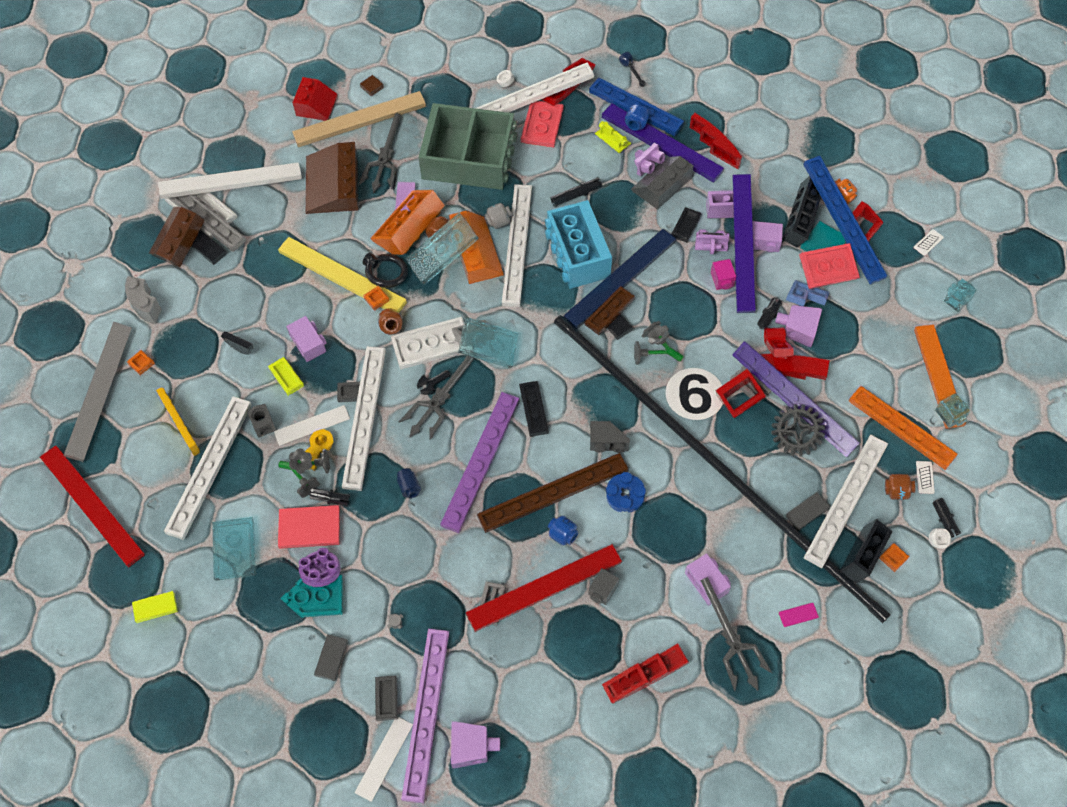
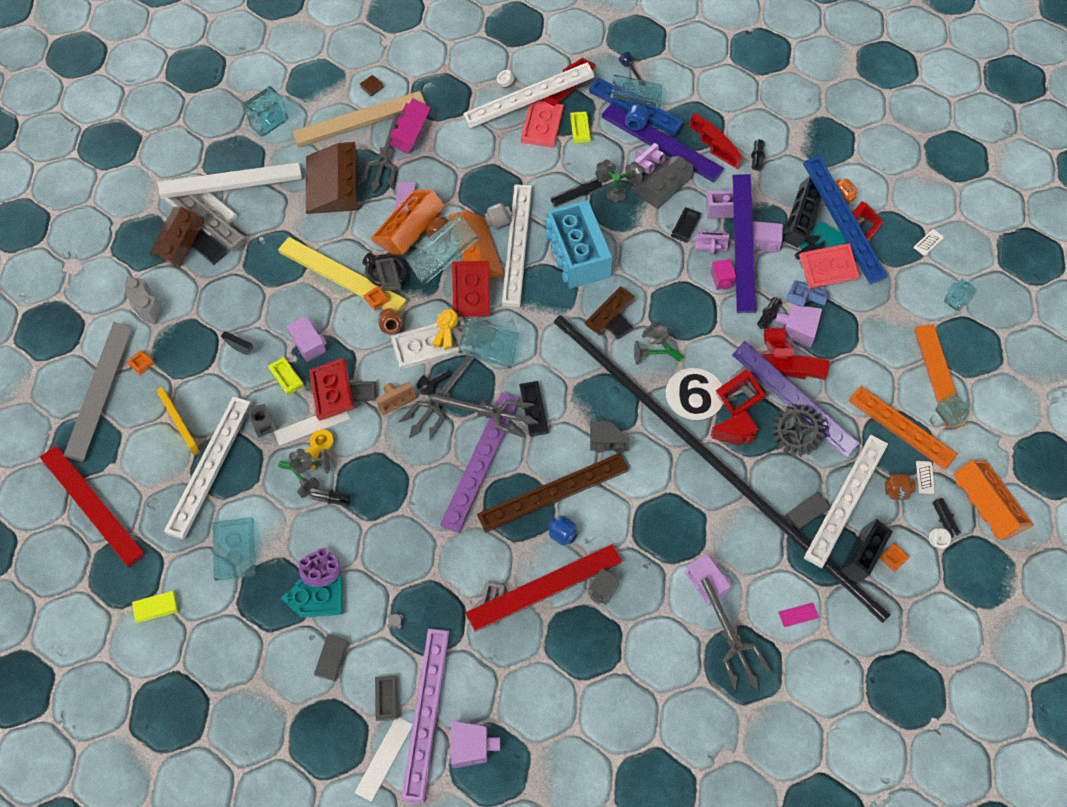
coral tile [278,505,340,549] -> none
red slope [292,77,338,121] -> none
white tile [342,346,386,491] -> none
dark blue brick [396,468,421,499] -> none
sand green container [418,103,518,190] -> none
dark blue tile [563,229,676,330] -> none
neon yellow hinge [595,121,631,153] -> none
red slope [602,643,689,704] -> none
blue plate [606,472,646,513] -> none
none -> clear light blue brick [243,86,289,138]
none -> red tile [309,358,355,421]
none -> dark grey tile [375,258,401,291]
none -> medium nougat tile [376,382,417,415]
none -> dark pink brick [390,98,431,154]
none -> dark grey piece [430,394,538,438]
none -> yellow piece [432,309,458,350]
none -> red tile [452,261,490,317]
none -> neon yellow tile [570,112,591,143]
none -> dark grey plant [595,159,644,204]
none -> clear light blue tile [610,75,662,108]
none -> red slope [710,411,758,446]
none -> black axle [751,139,765,171]
none -> black bar [794,236,825,260]
none -> orange slope [953,460,1034,540]

